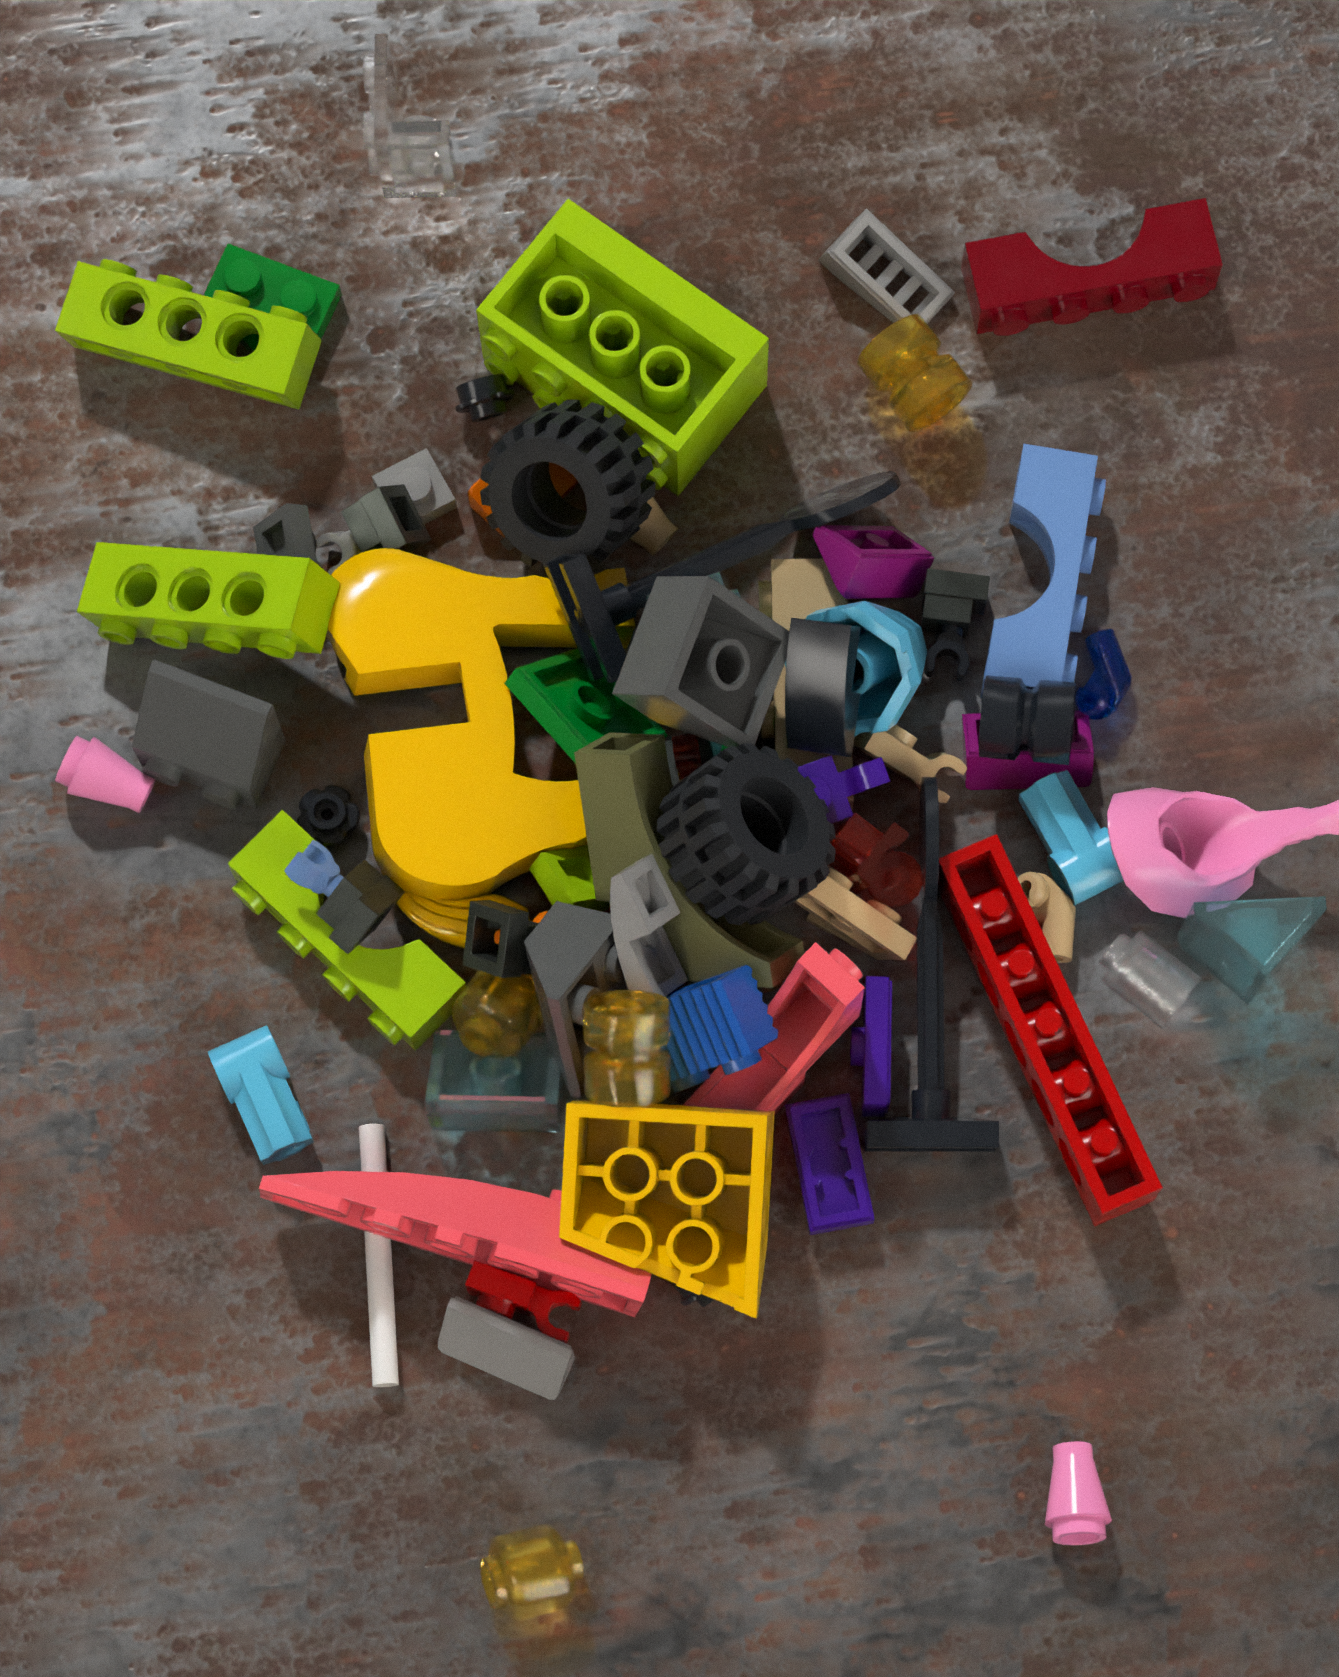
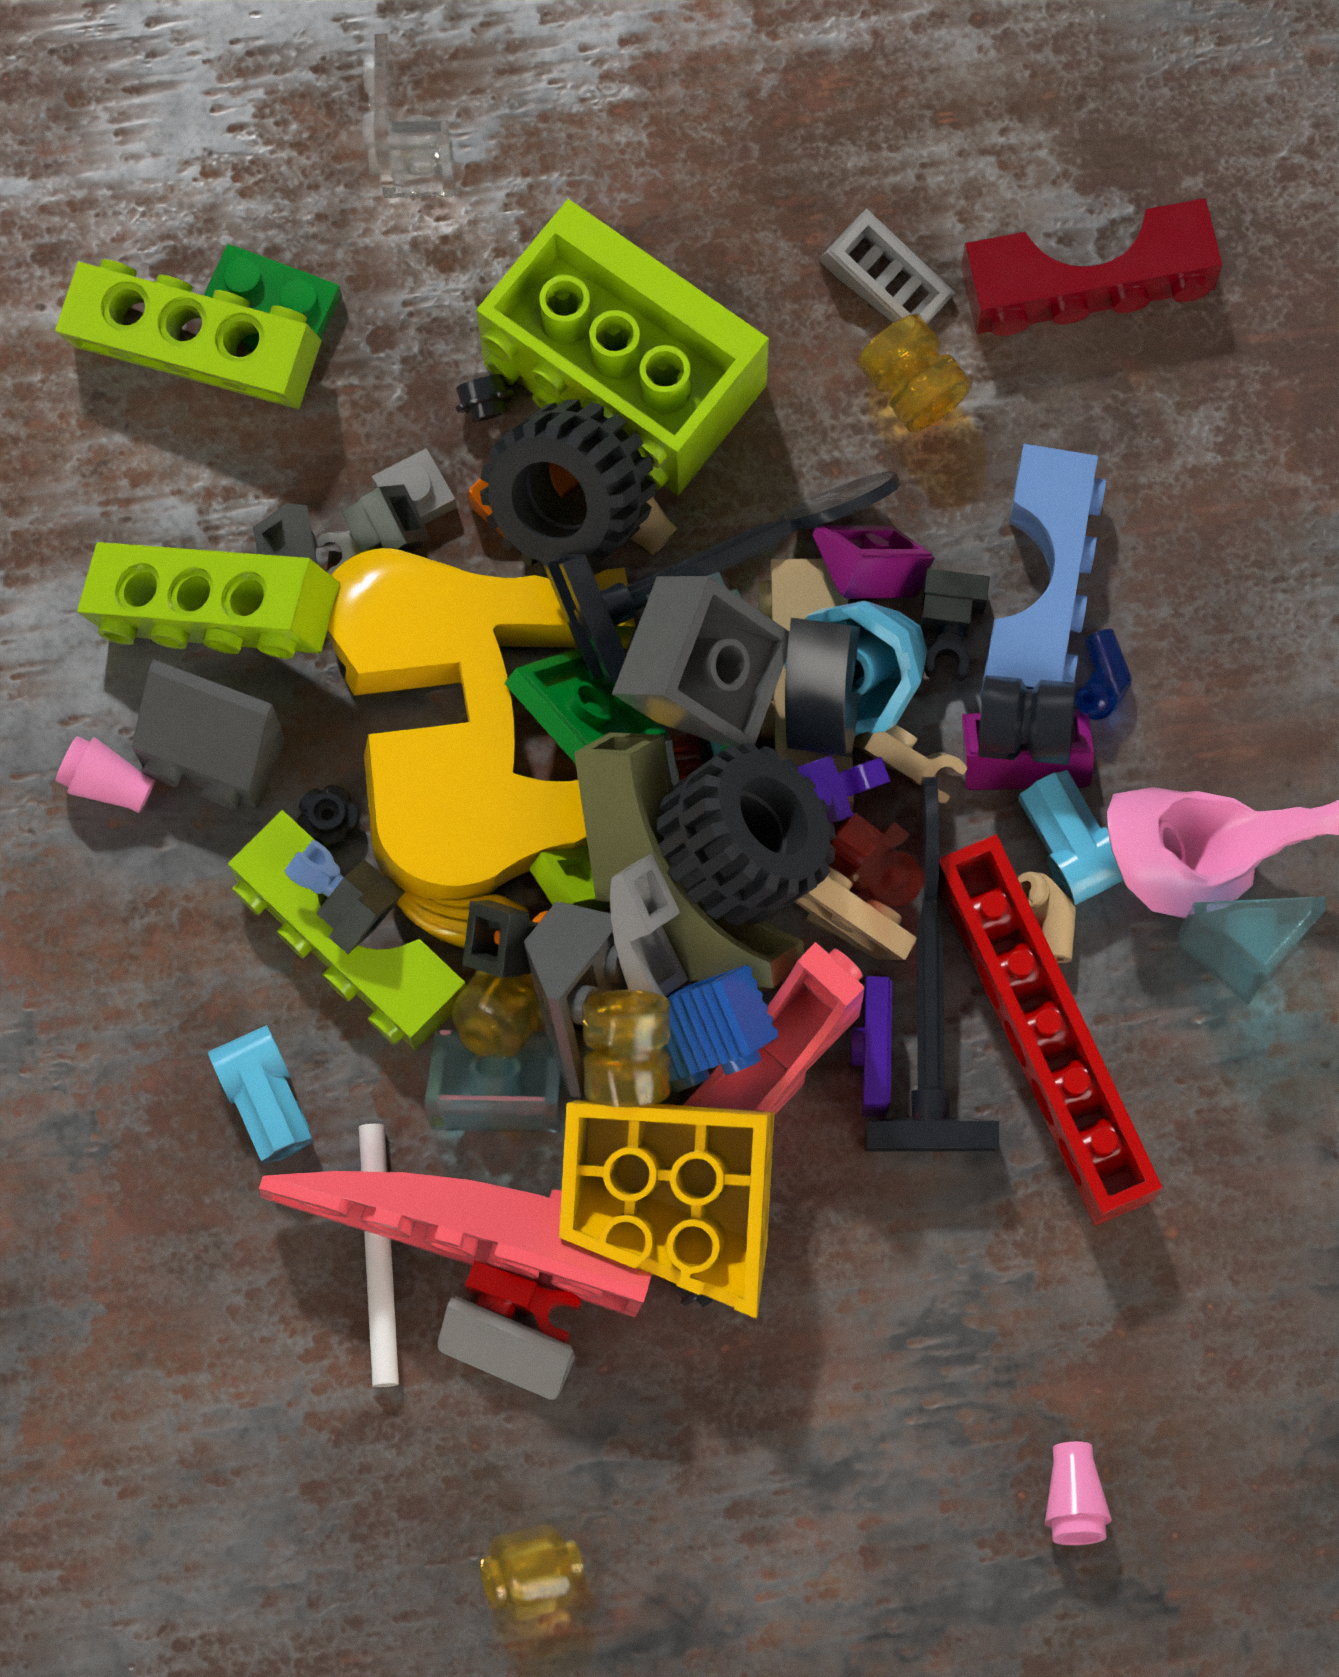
dark purple plate [785,1093,875,1235] -> none
clear brick [1099,930,1202,1029] -> none

